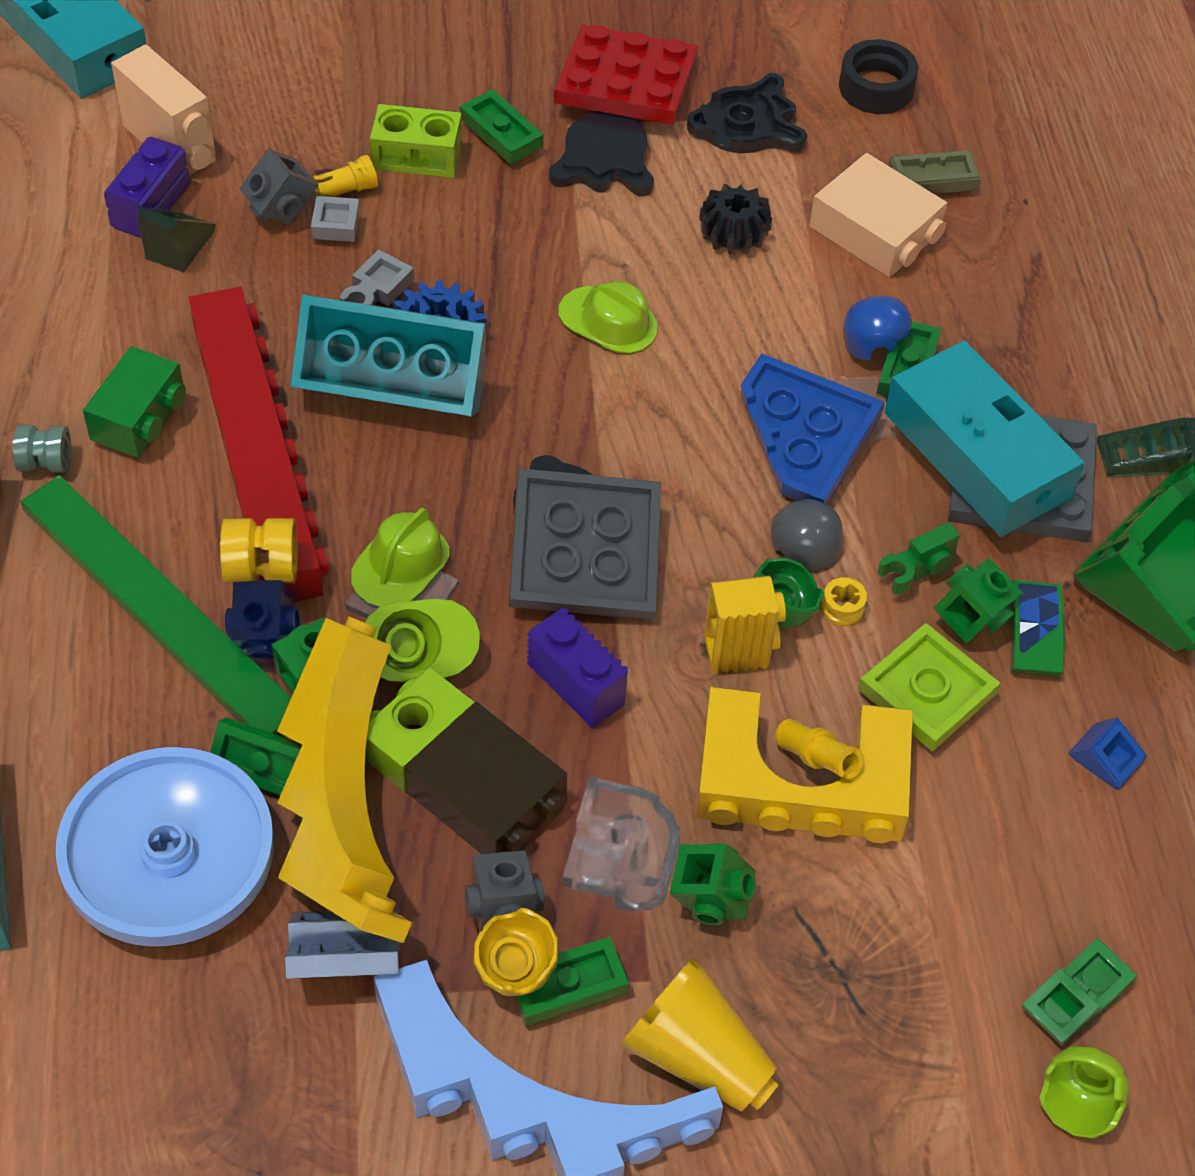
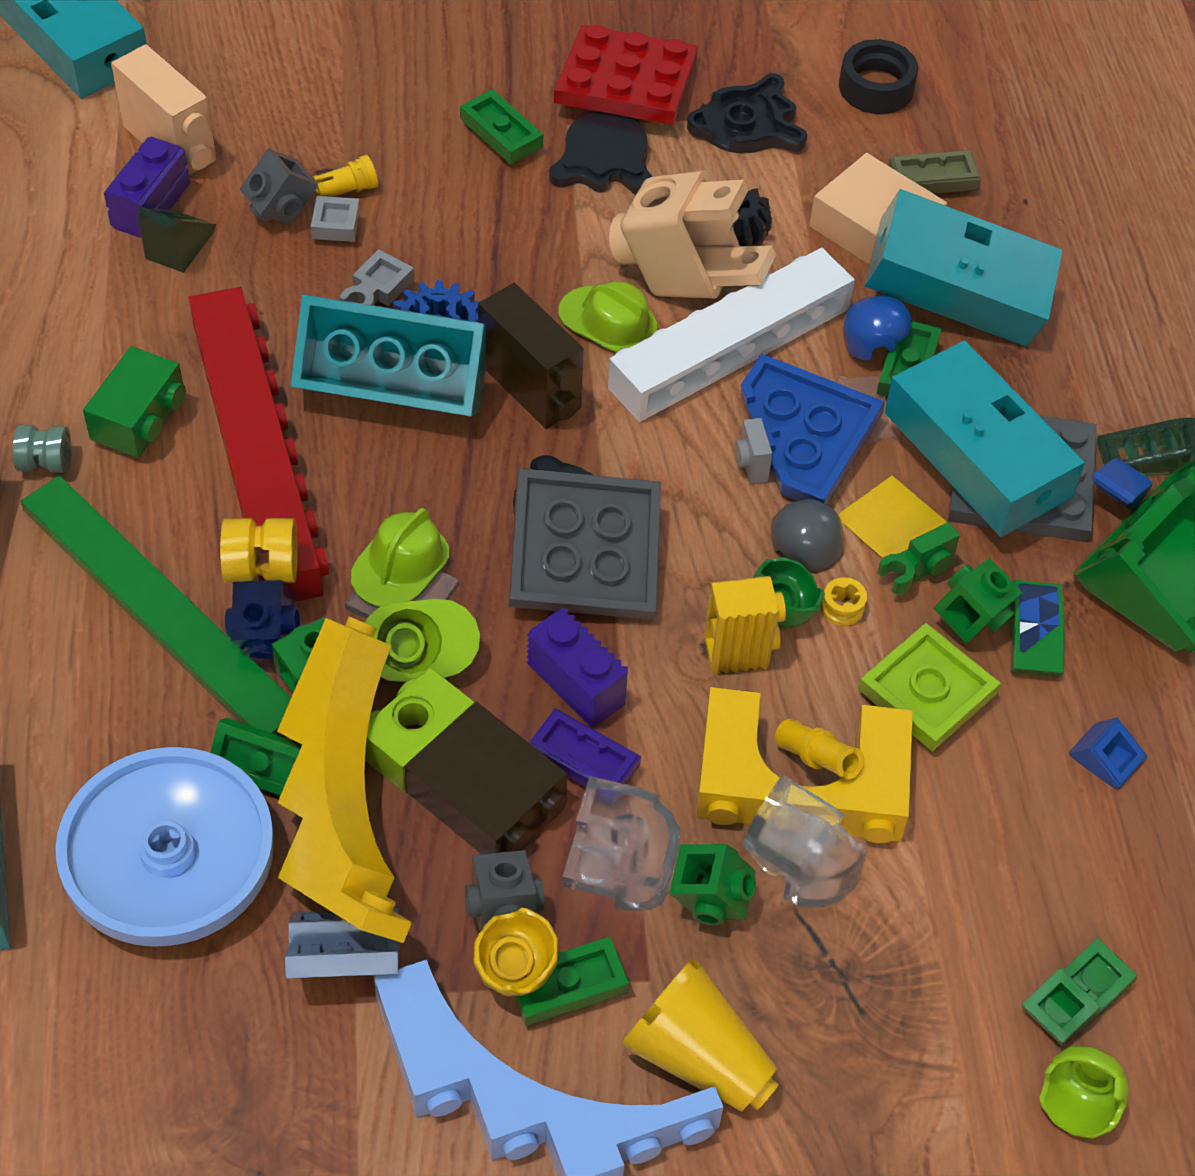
lime brick [370,104,462,178] -> none
none -> dark brown brick [478,282,584,429]
none -> dark purple plate [529,708,641,802]
none -> white brick [608,248,855,423]
none -> light nougat piece [609,170,776,299]
none -> light grey plate [734,418,772,485]
none -> clear brick [743,775,867,908]
none -> yellow sticker [838,475,947,558]
none -> teal brick [864,189,1063,347]
none -> blue slope [1092,458,1153,510]

